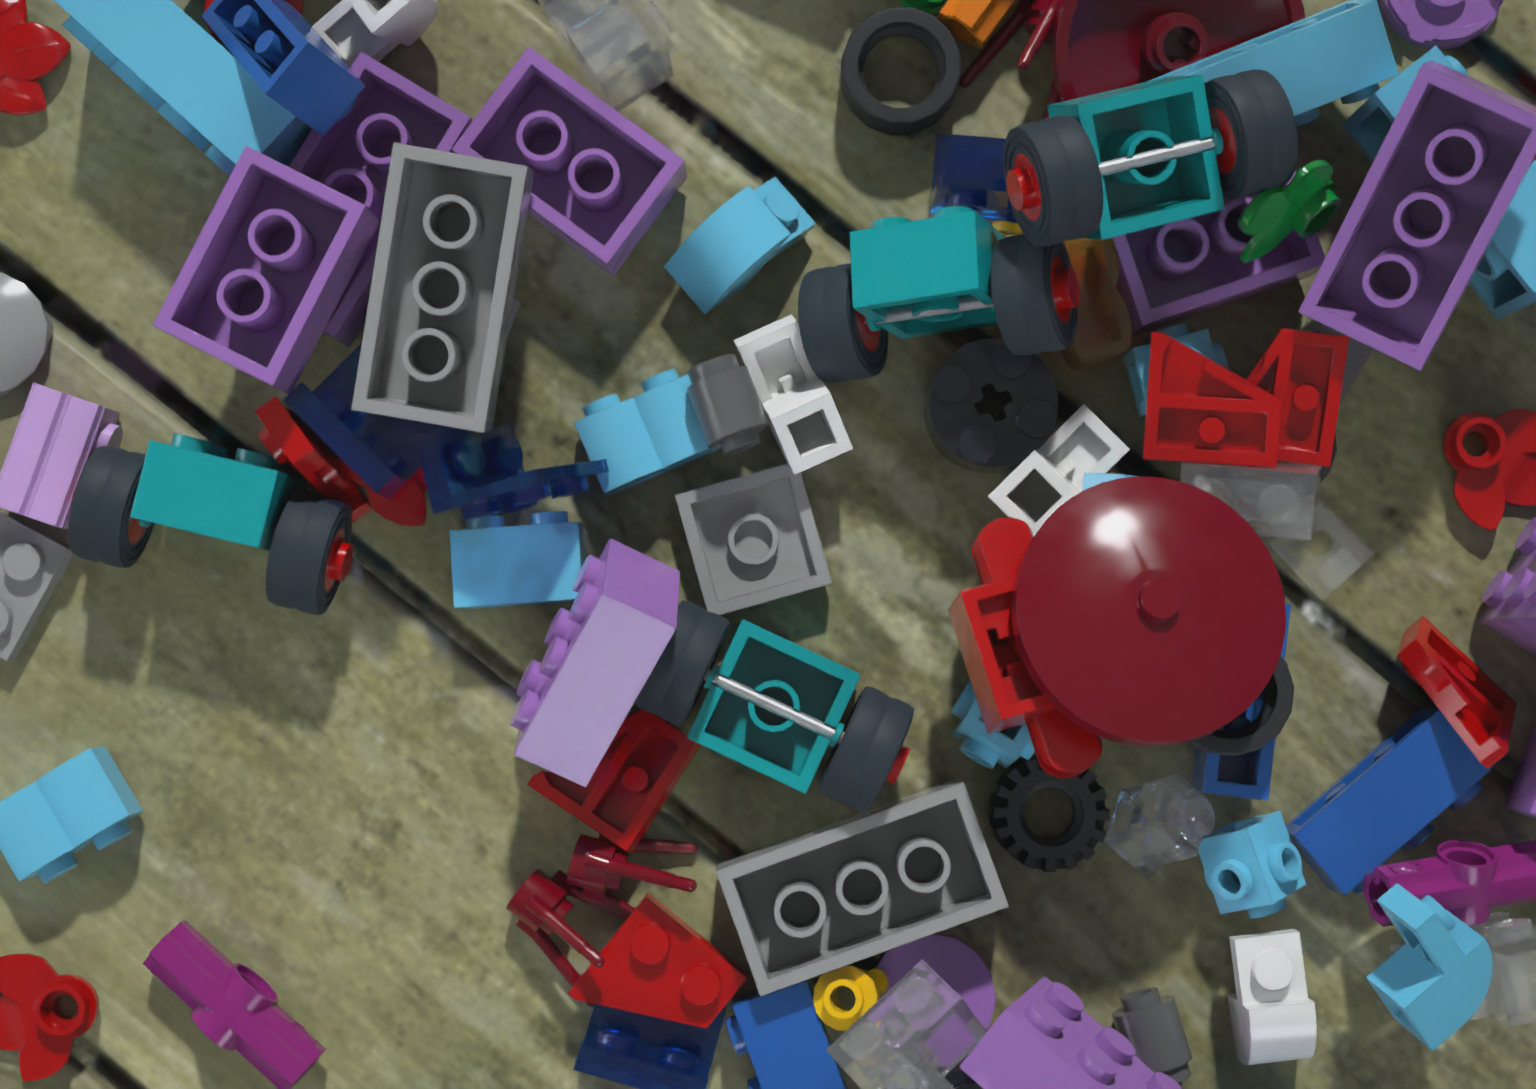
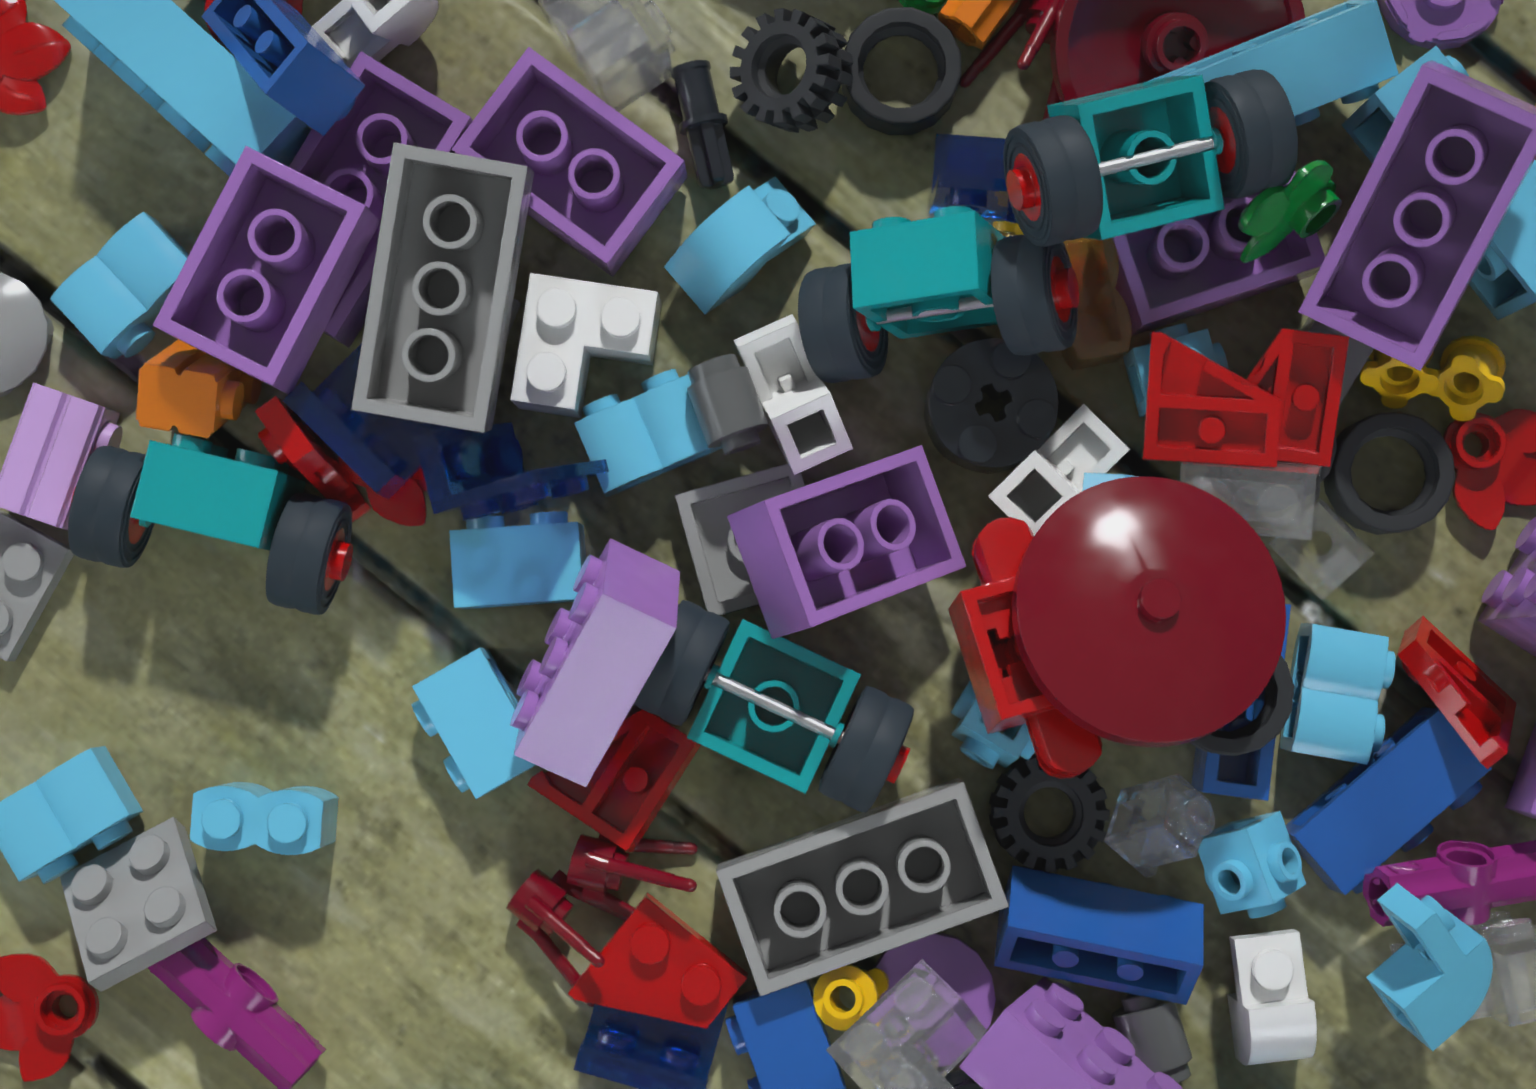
none -> medium azure brick [50,212,189,359]
none -> light grey plate [60,817,217,992]
none -> orange brick [136,339,262,438]
none -> medium azure brick [190,782,339,855]
none -> medium azure brick [412,647,536,799]
none -> white brick [510,273,662,418]
none -> black axle [671,60,734,190]
none -> medium lavender brick [727,445,967,639]
none -> black tyre [730,8,854,133]
none -> blue brick [994,865,1204,1005]
none -> medium azure brick [1280,623,1396,765]
none -> black tyre [1324,411,1455,535]
none -> yellow brick [1360,349,1439,409]
none -> yellow brick [1429,335,1506,421]

